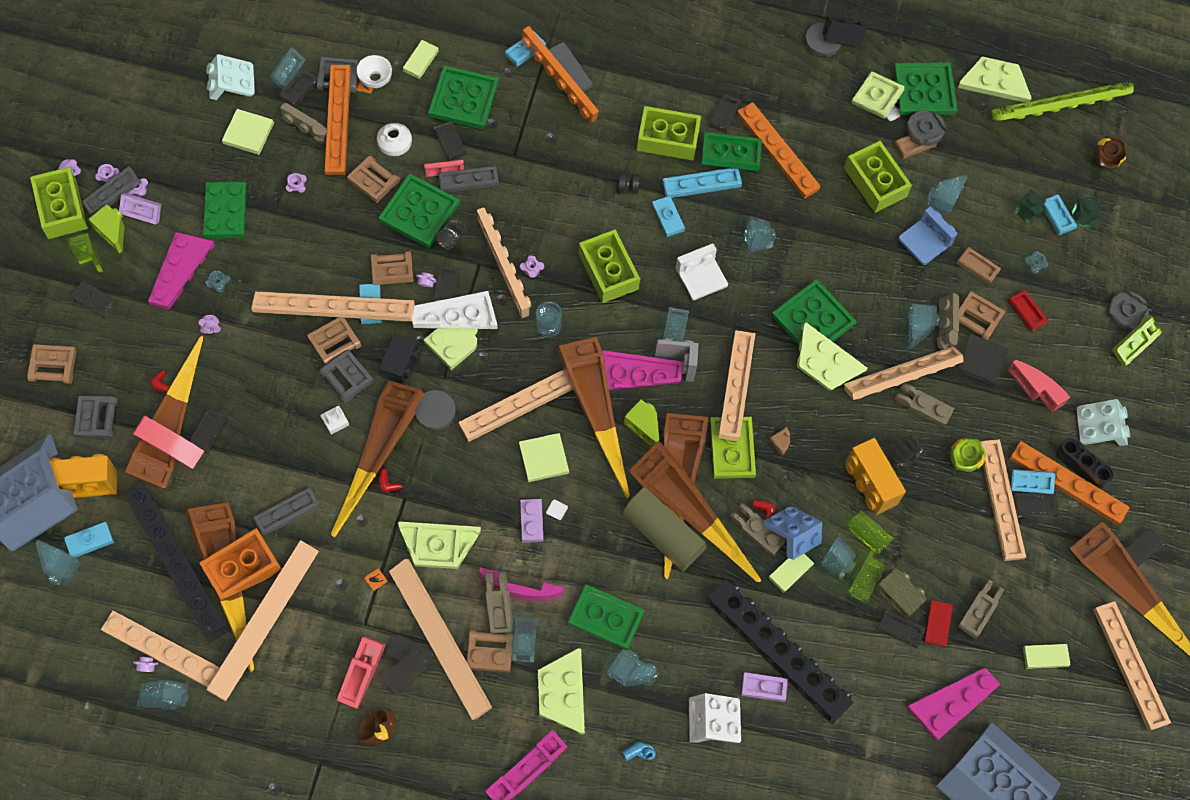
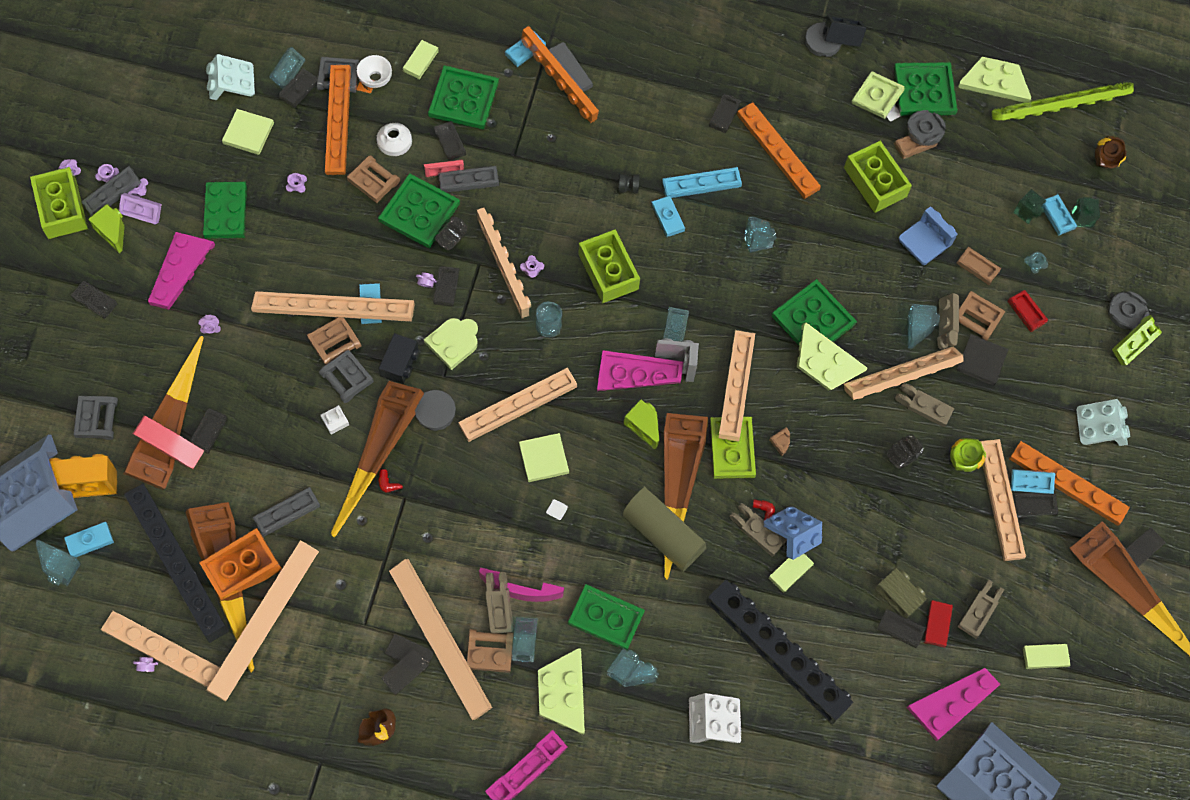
medium nougat plate [28,345,77,384] -> none
clear neon green panel [68,233,103,272] -> none
clear light blue slope [137,679,188,709] -> none
red animal [151,370,171,393] -> none
clear light blue plate [206,270,230,292] -> none
dark tan hinge [280,103,327,144] -> none
coral slope [337,636,386,708] -> none
orange sticker [365,569,387,591] -> none
medium nougat plate [371,251,414,285] -> none
yellowish green wing [398,522,481,569] -> none
white wing [412,291,497,329] -> none
lavender plate [521,499,543,543] -> none
dark orange plate [557,337,630,499] -> none
dark azure arm [621,742,656,761] -> none
dark orange plate [629,442,761,582] -> none
lime brick [637,106,701,161] -> none
white bracket [675,244,728,301] -> none
green plate [701,132,762,171] -> none
lavender plate [741,672,788,702] -> none
clear light blue slope [821,536,856,578] -> none
light orange brick [845,438,906,515] -> none
clear neon green panel [847,510,893,555] -> none
clear neon green panel [847,551,887,603] -> none
clear light blue slope [927,175,968,216] -> none
coral slope [1008,360,1070,413] -> none
black beam [1056,438,1114,489] -> none
light nougat plate [1093,601,1171,731] -> none

